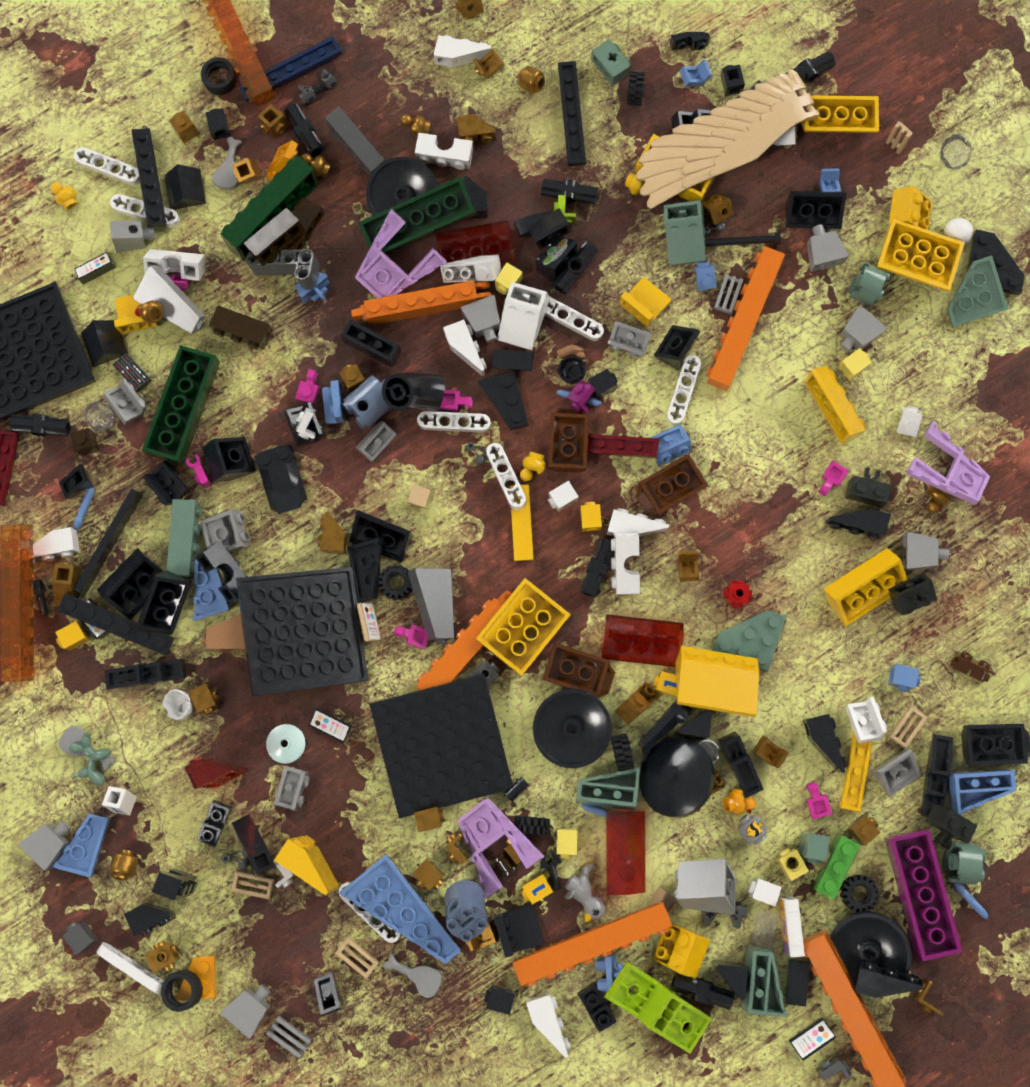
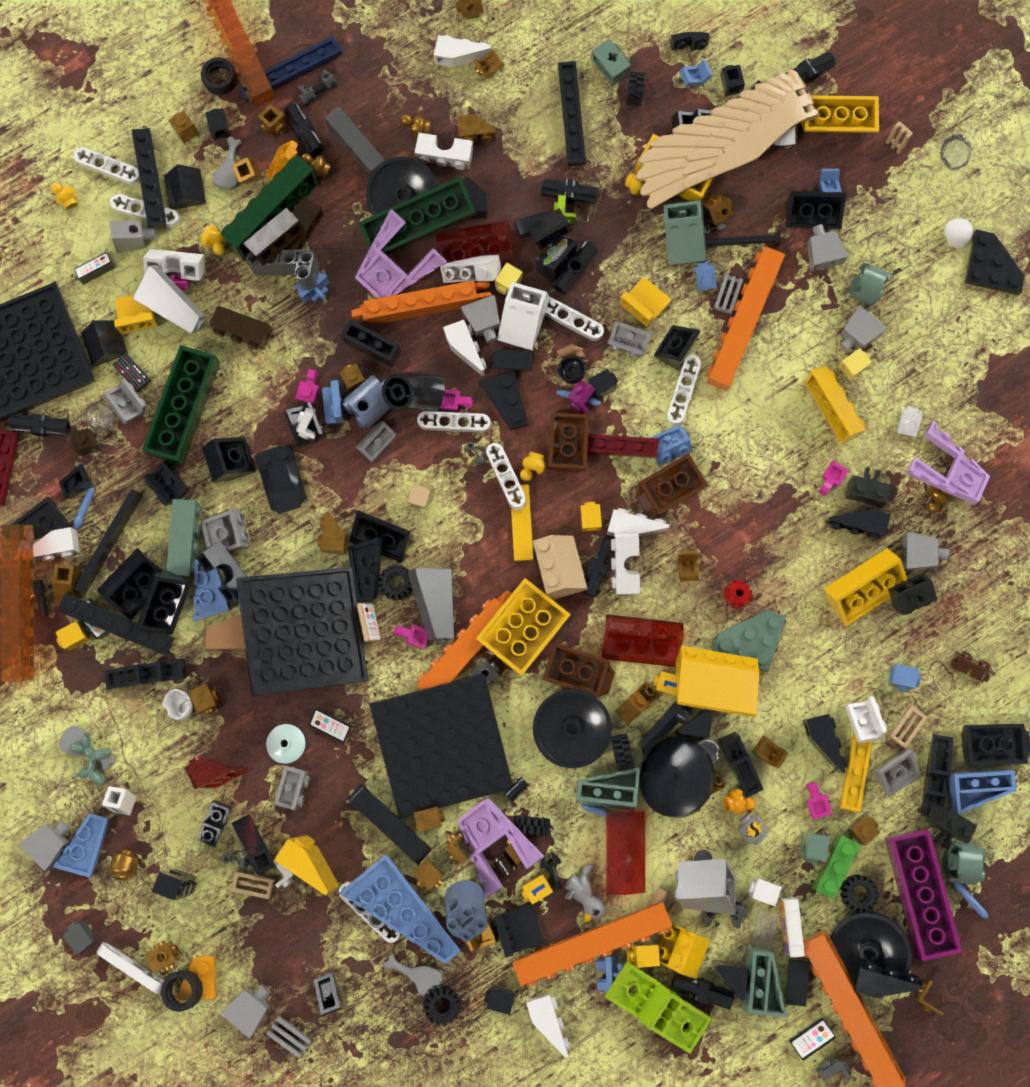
black slope [124,903,175,937] -> none
pearl gold animal [135,300,164,323] -> none
dark pink plate [186,454,213,488] -> none
tan tile [335,936,379,979] -> none
pearl gold head [518,66,545,93] -> none
white brick [548,481,579,512] -> none
light yellow brick [556,829,577,859] -> none
black slope [577,982,617,1033] -> none
light yellow brick [776,847,809,881] -> none
yellow slope [877,219,965,292] -> none
yellow slope [889,186,932,230] -> none
sand green plate [947,256,1008,328] -> none
none -> black wing [2,497,72,547]
none -> yellow animal [200,225,228,255]
none -> black beam [347,784,432,865]
none -> black tyre [423,984,461,1026]
none -> tan slope [533,535,588,600]
none -> yellow brick [627,944,660,968]
none -> flat silver tile [692,848,713,861]

